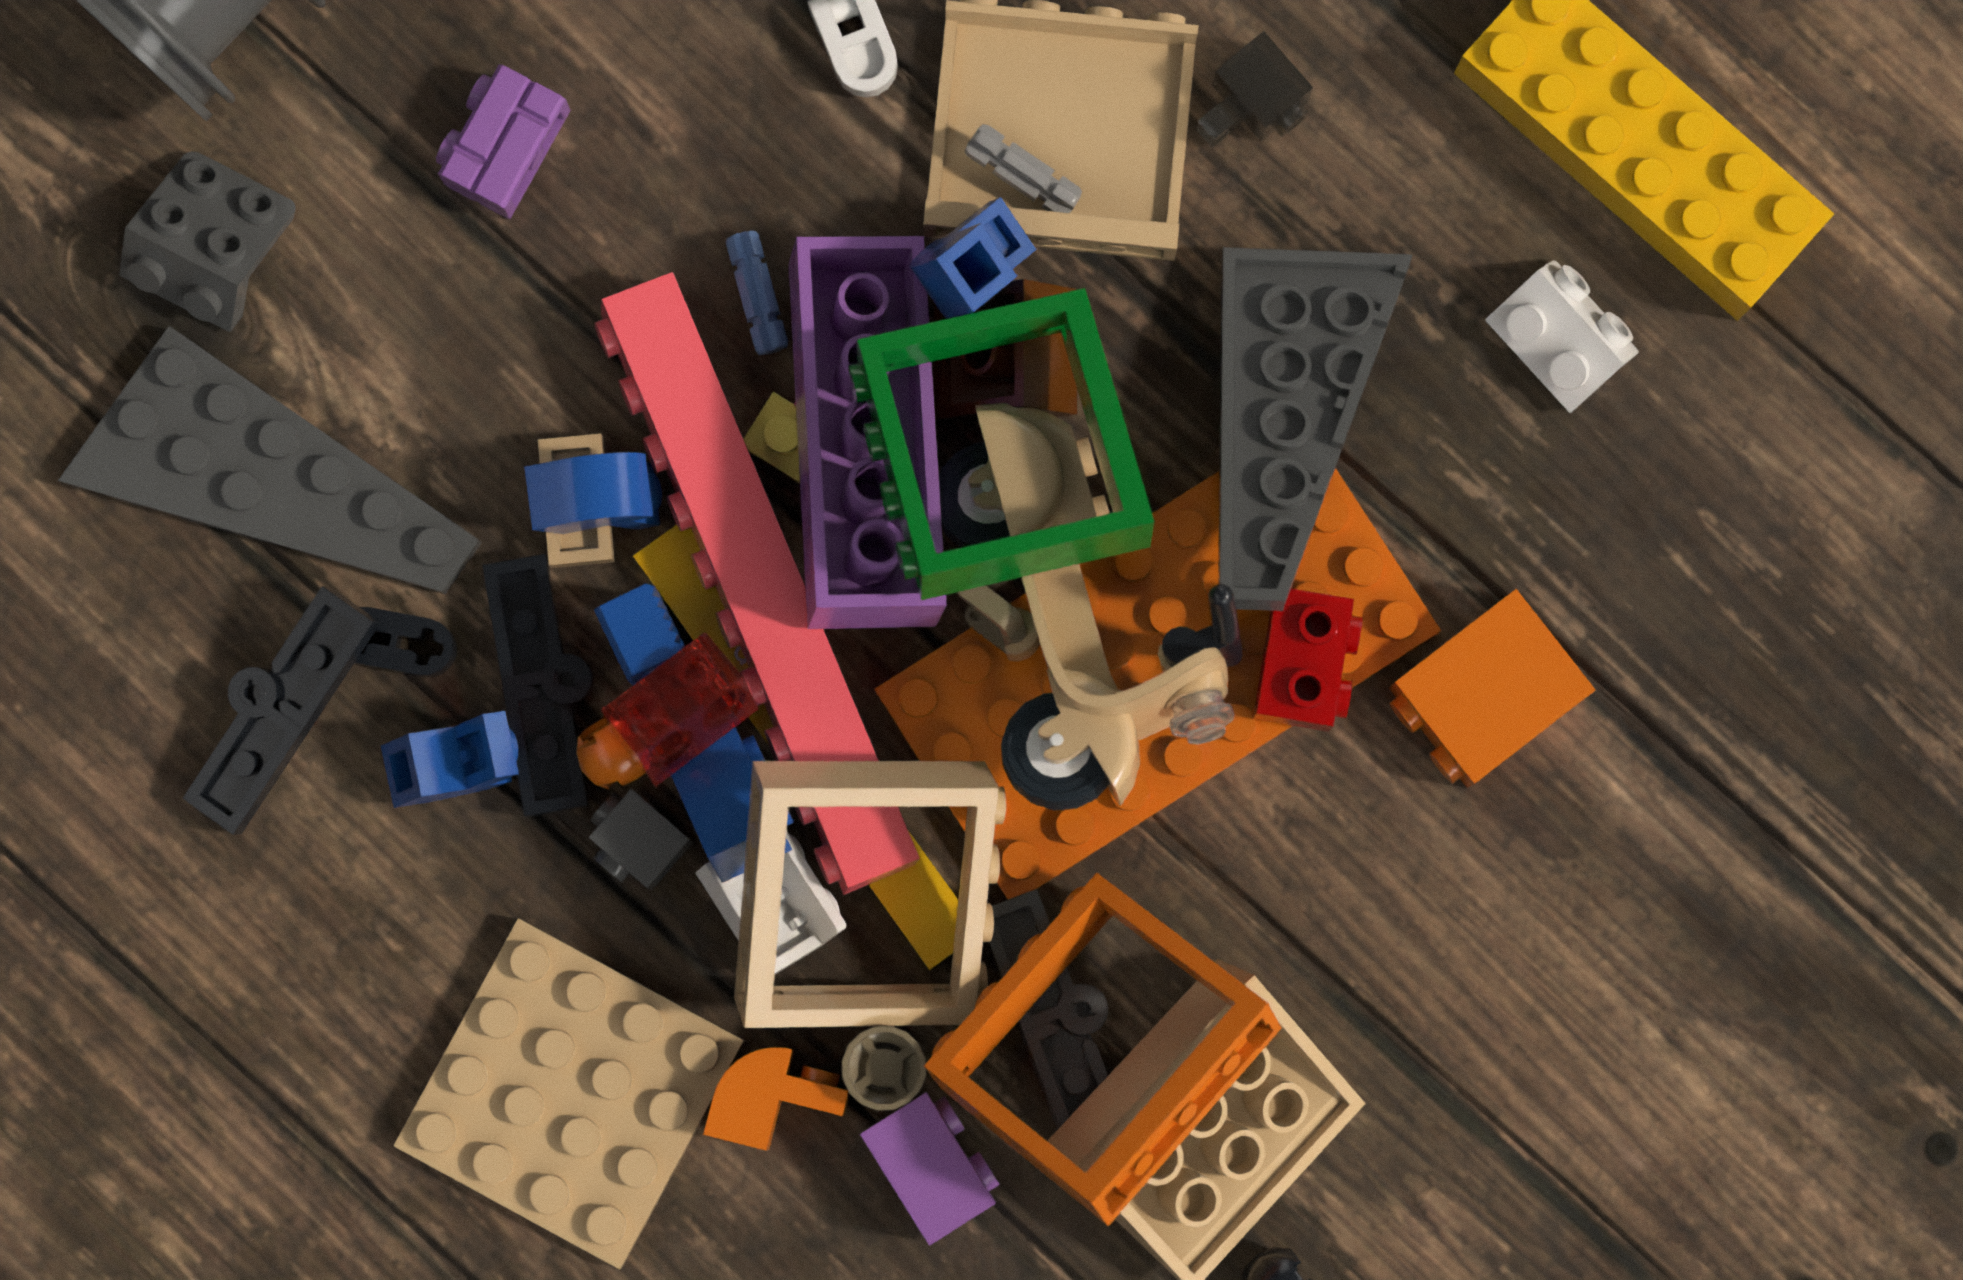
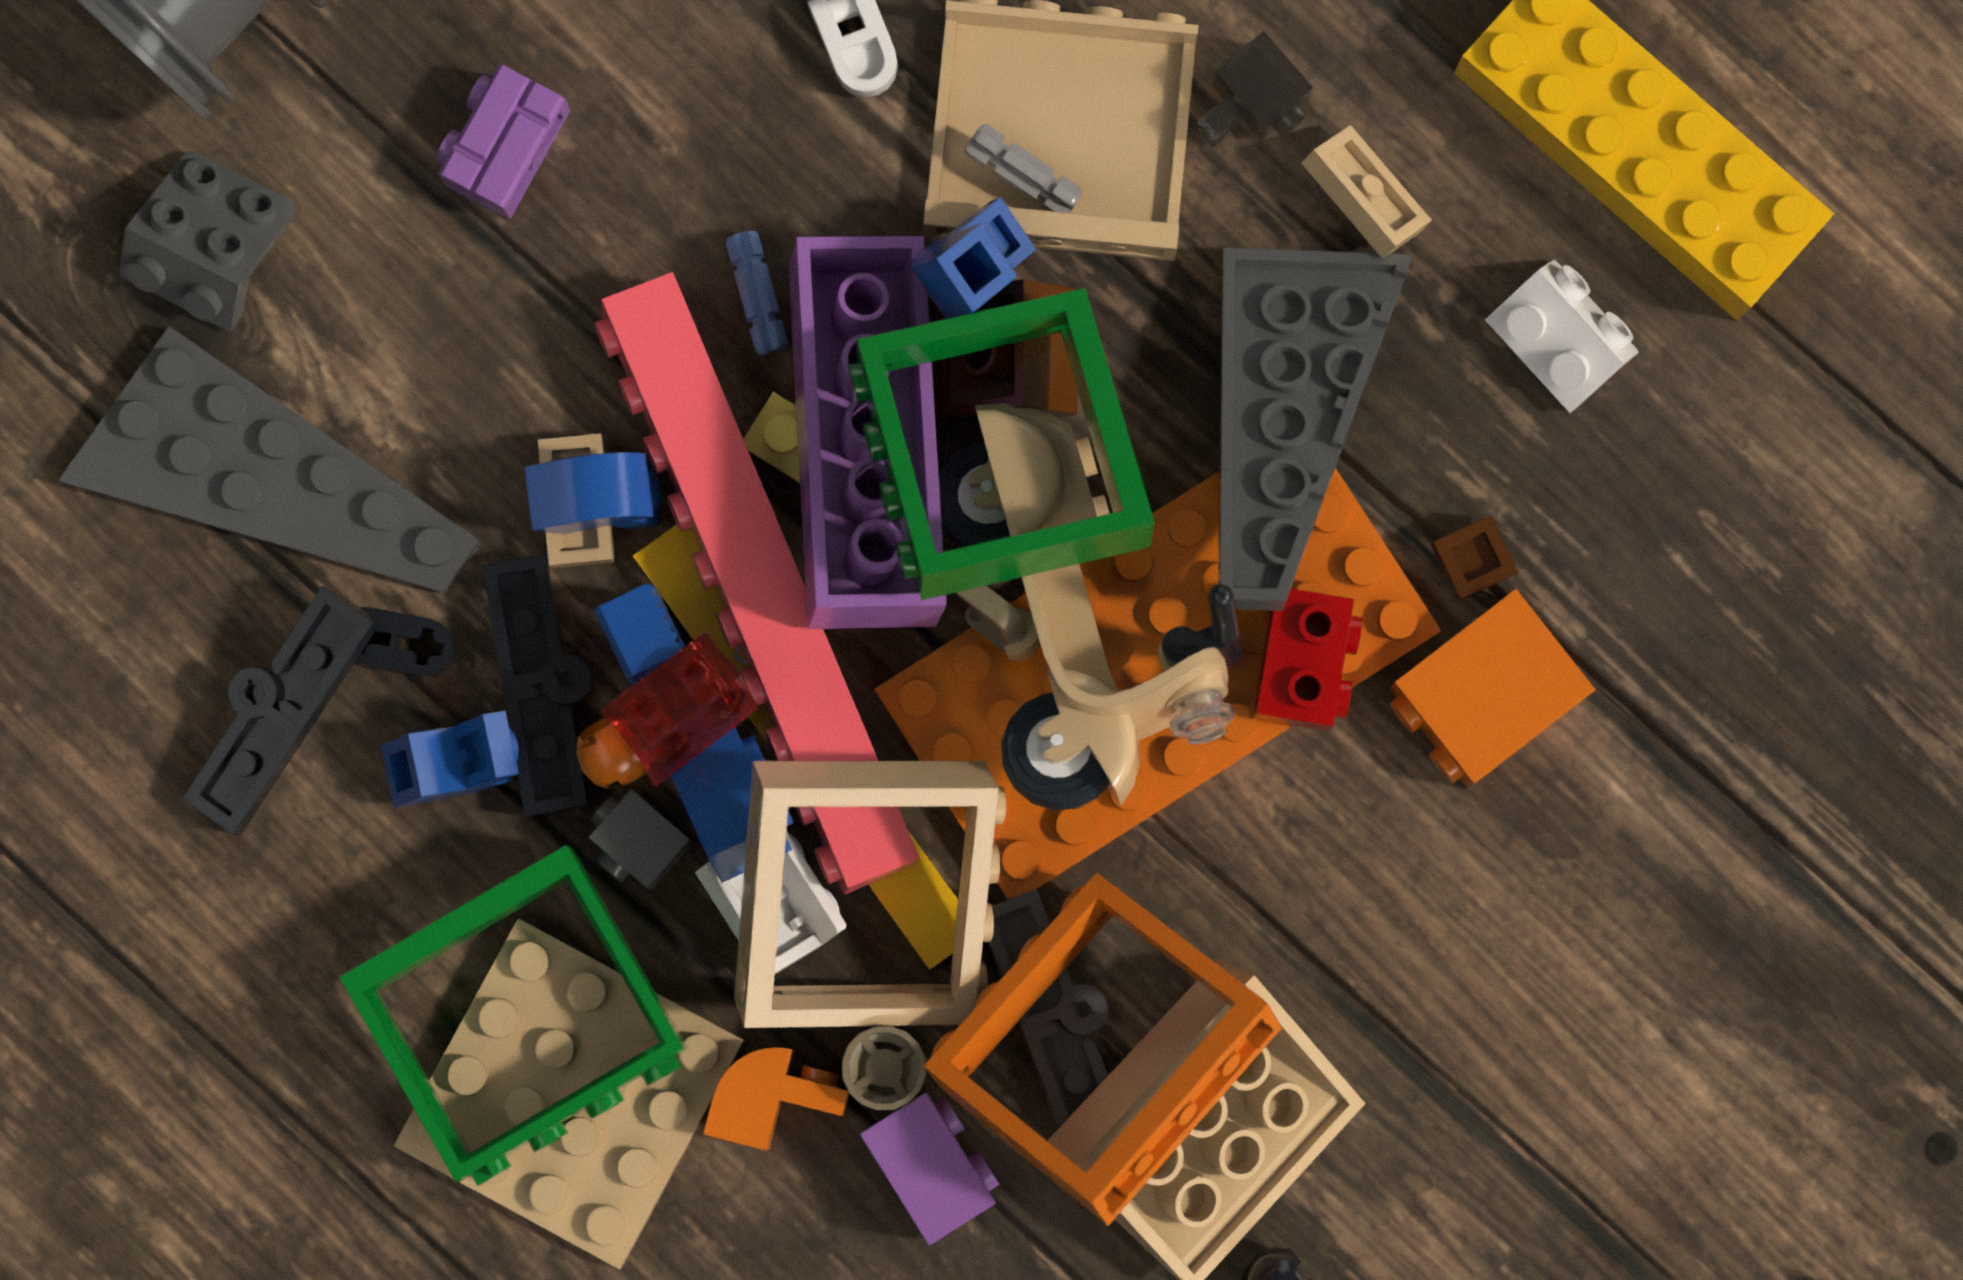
none -> green window [339,845,688,1186]
none -> tan plate [1301,125,1432,259]
none -> reddish brown plate [1431,515,1518,602]

